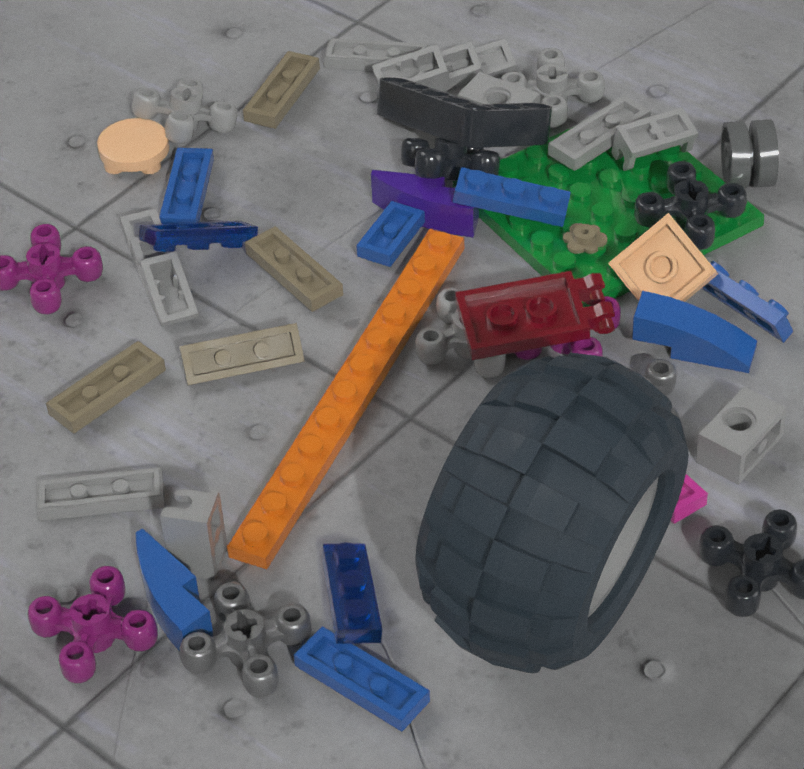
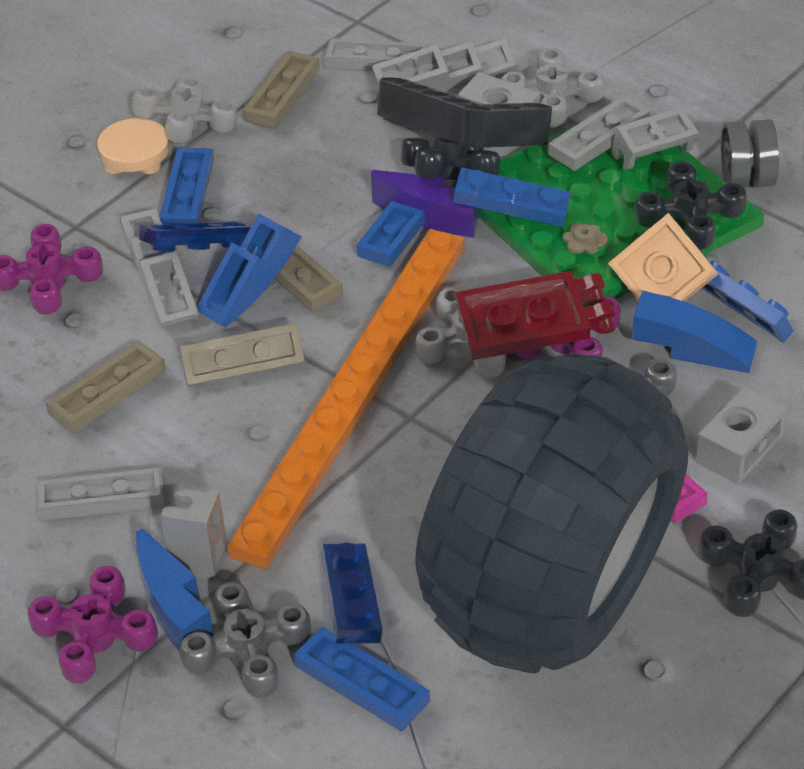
none -> blue slope [197,213,302,327]

